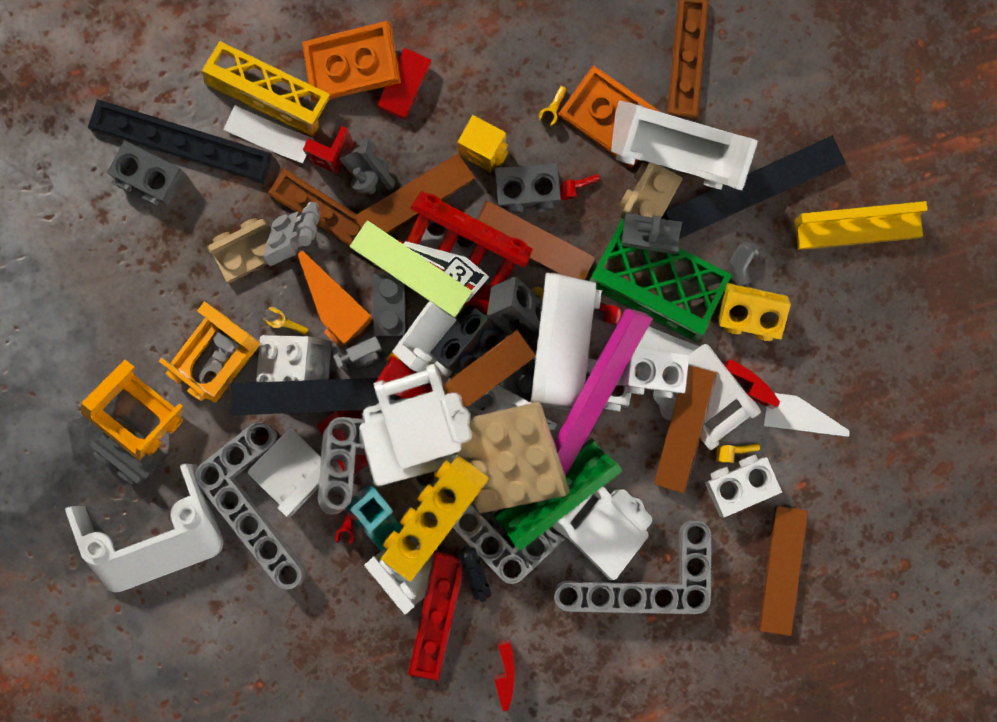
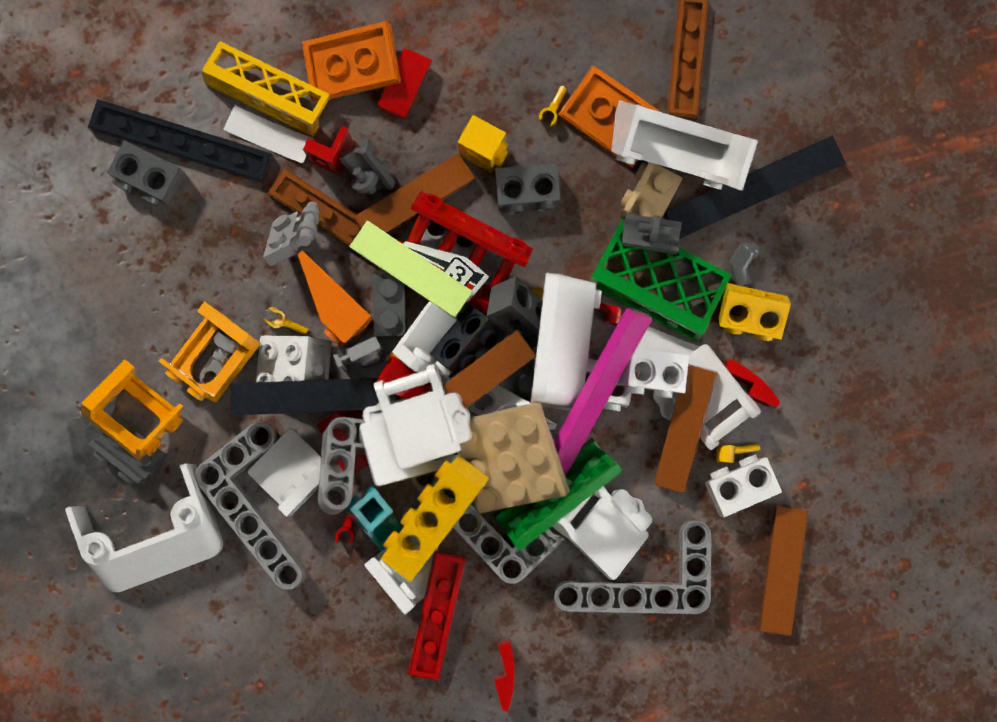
tan bracket [207,218,271,283] -> none
black axle [458,545,492,602] -> none
dark orange tile [477,201,596,280] -> none
red hand [559,174,600,200] -> none
white sticker [764,393,849,437] -> none
yellow fence [794,201,928,250] -> none

